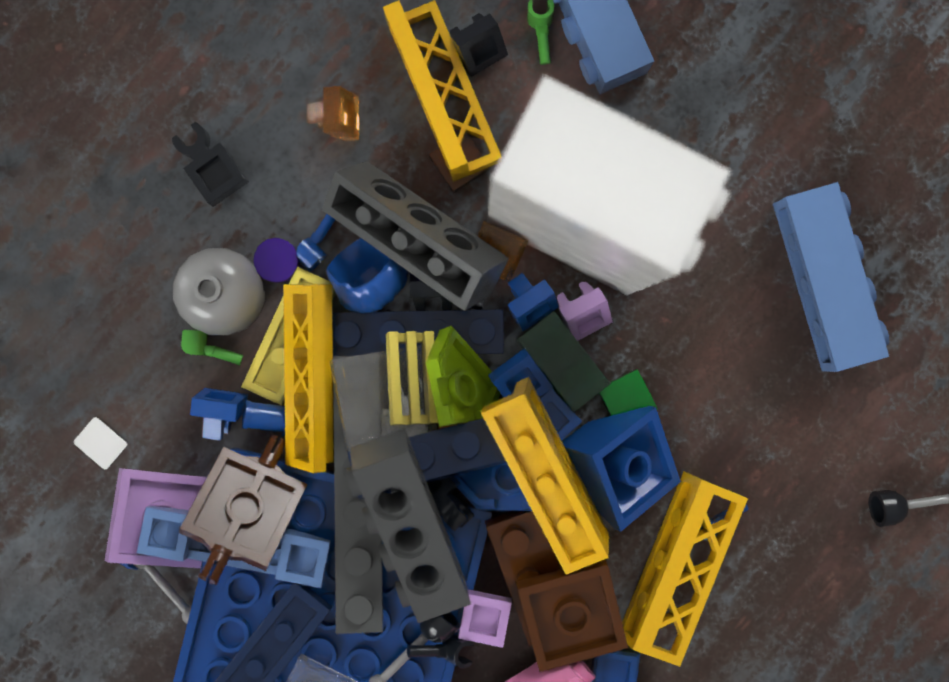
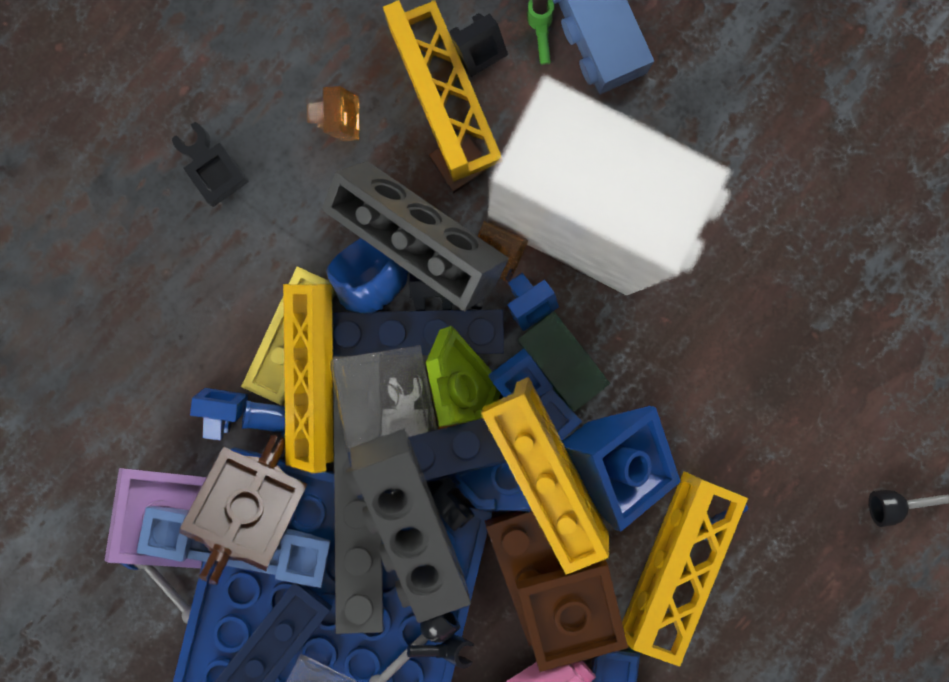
white sticker [74,417,127,470] -> none
light grey cylinder [173,248,265,336] -> none
bright green hand [181,330,243,366] -> none
dark purple tile [254,238,300,283] -> none
blue hand [296,214,335,271] -> none
light yellow tile [386,331,439,426] -> none
lavender tile [458,589,512,648] -> none
lavender tile [557,281,613,342] -> none
green tile [597,369,658,416] -> none
medium blue brick [773,182,889,372] -> none

